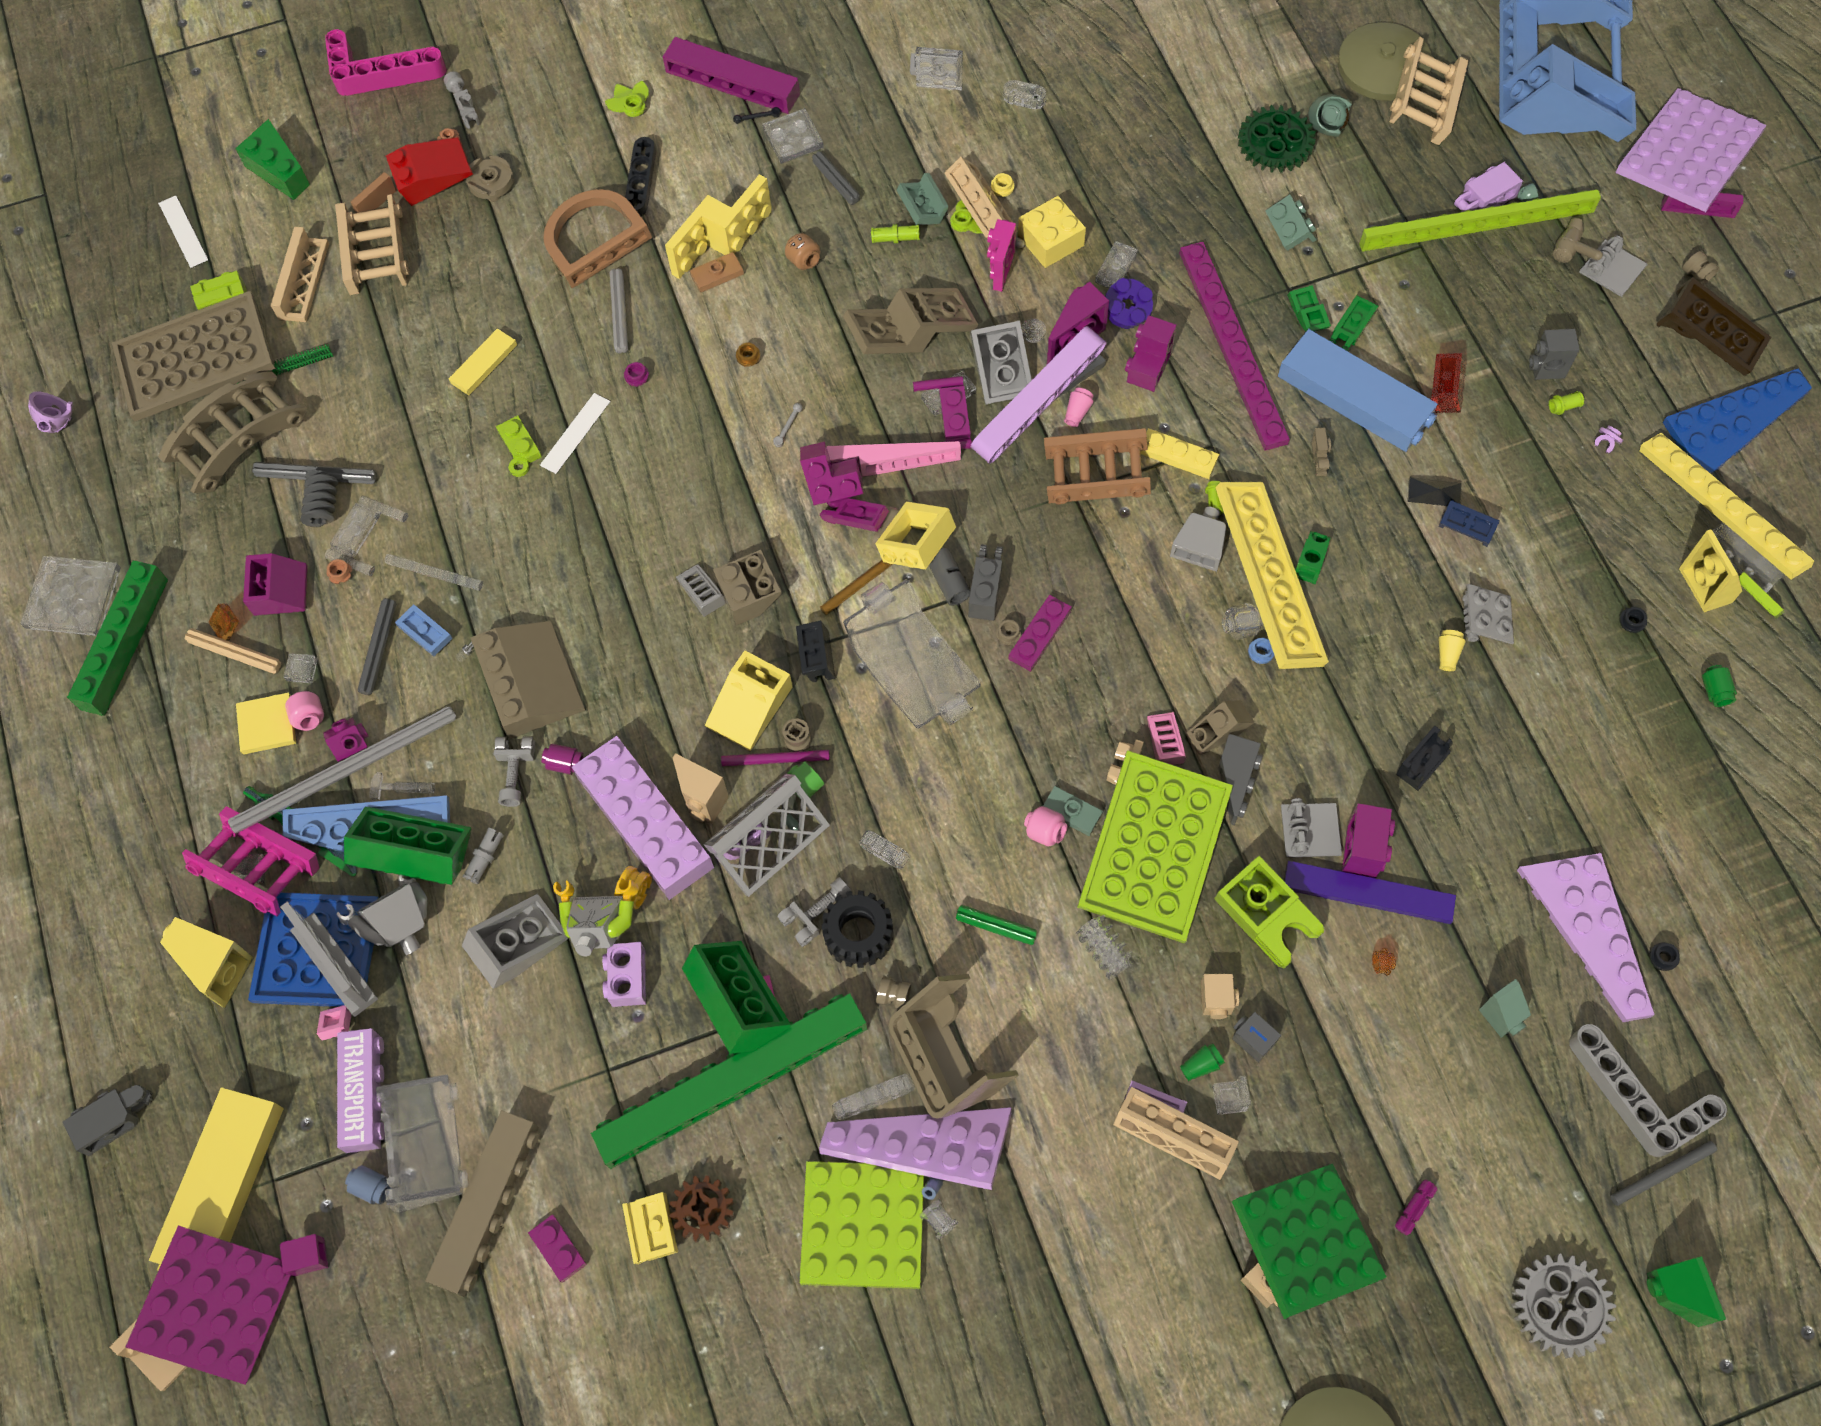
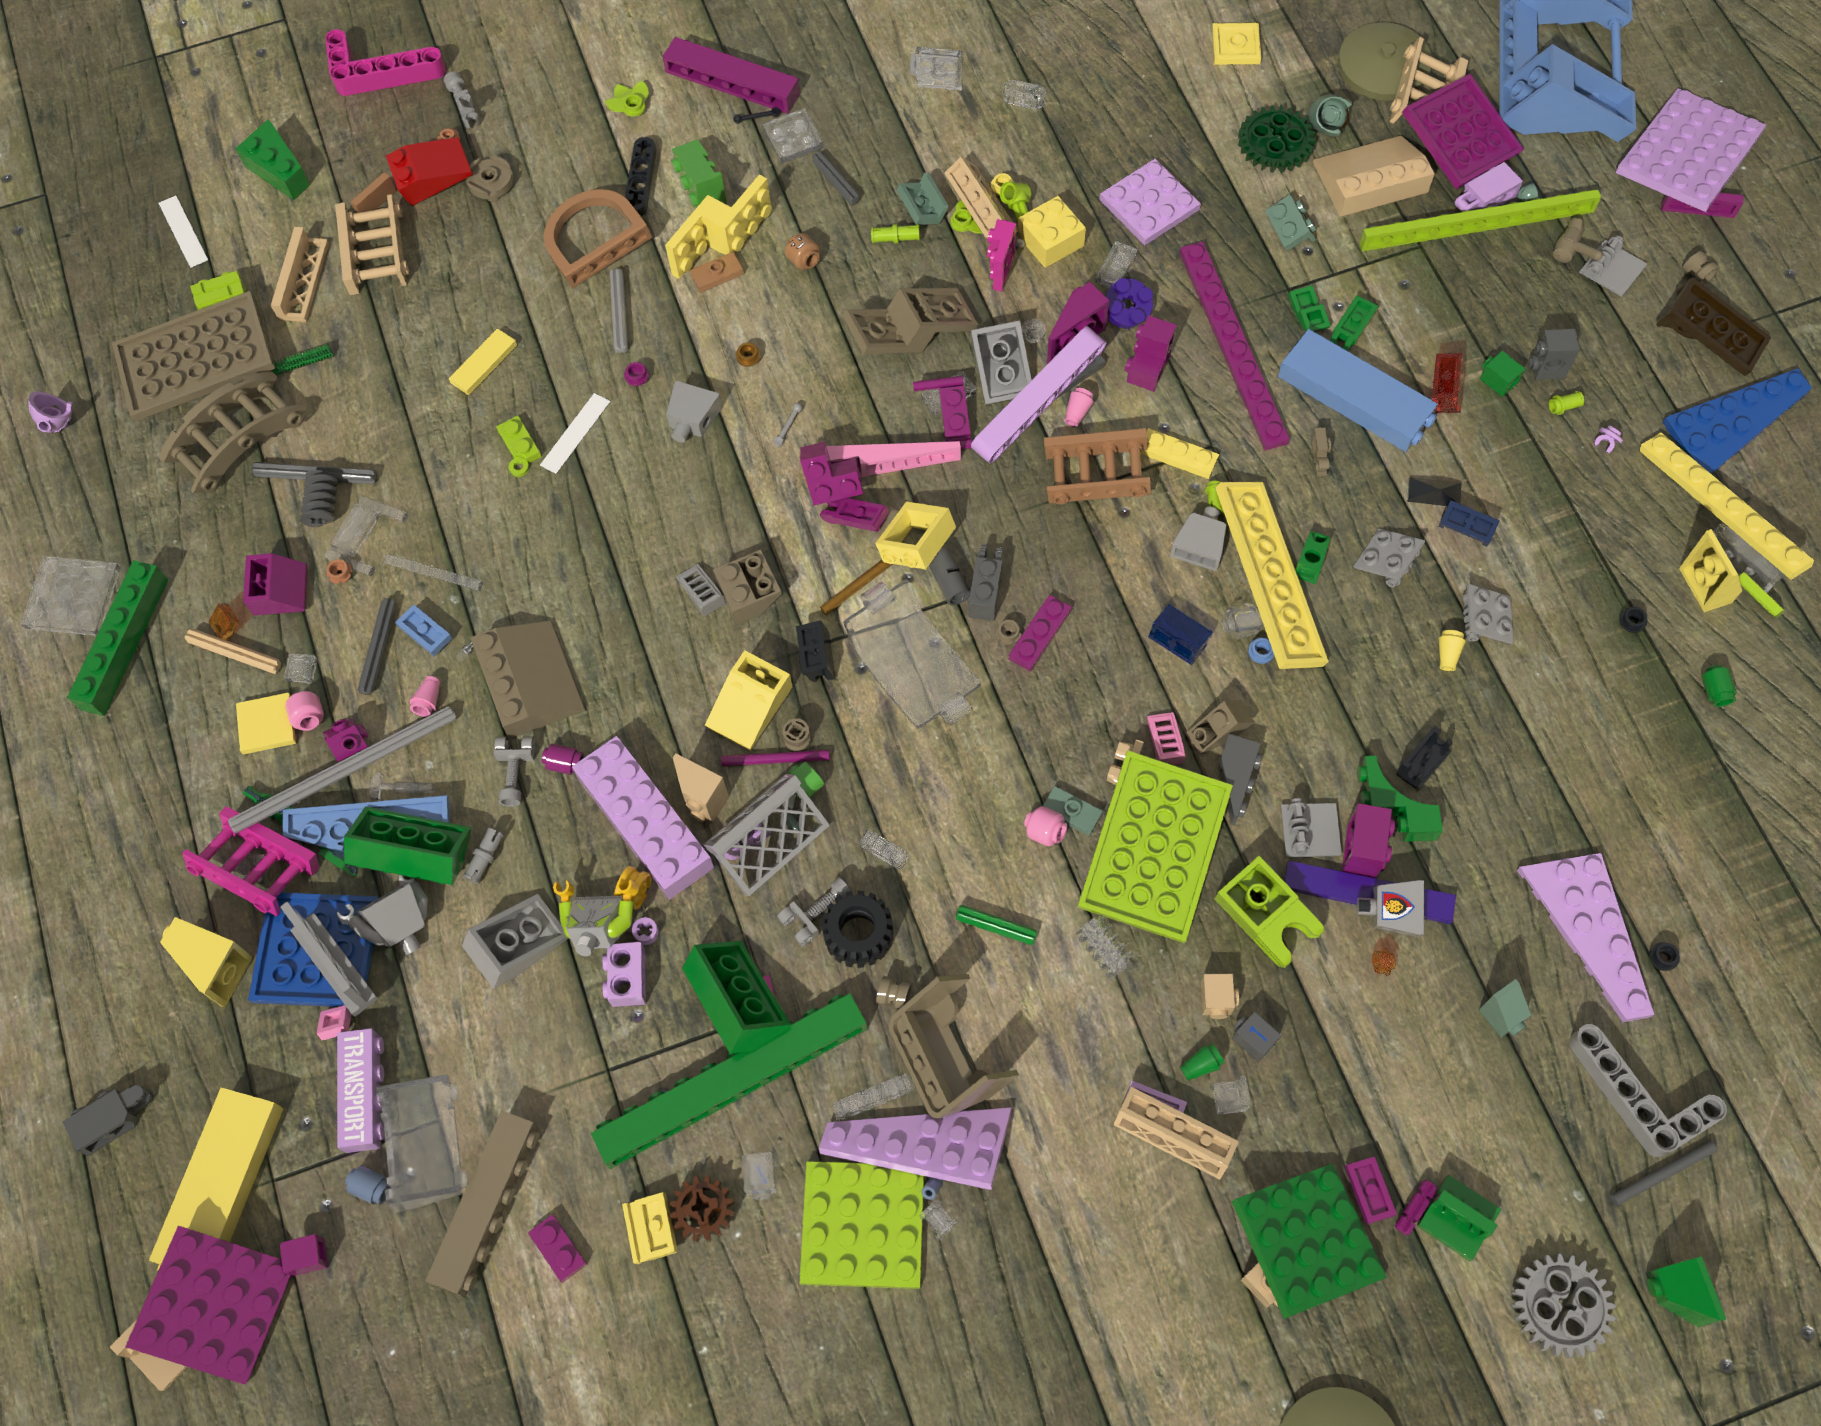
none -> bright pink cone [410,676,441,717]
none -> lavender bush [632,917,659,945]
none -> light grey torso [667,381,722,443]
none -> bright green wedge [671,139,727,208]
none -> clear brick [742,1152,777,1200]
none -> lime axle [999,182,1031,223]
none -> lavender plate [1099,159,1201,246]
none -> clear blue hinge [1148,604,1213,665]
none -> light yellow tile [1212,23,1261,65]
none -> tan slope [1313,136,1434,217]
none -> magenta plate [1345,1157,1397,1225]
none -> light grey hinge [1353,529,1425,588]
none -> green arch [1357,756,1443,842]
none -> light grey torso [1357,880,1424,937]
none -> magenta plate [1402,74,1524,189]
none -> green bracket [1417,1175,1502,1261]
none -> green brick [1480,351,1525,397]

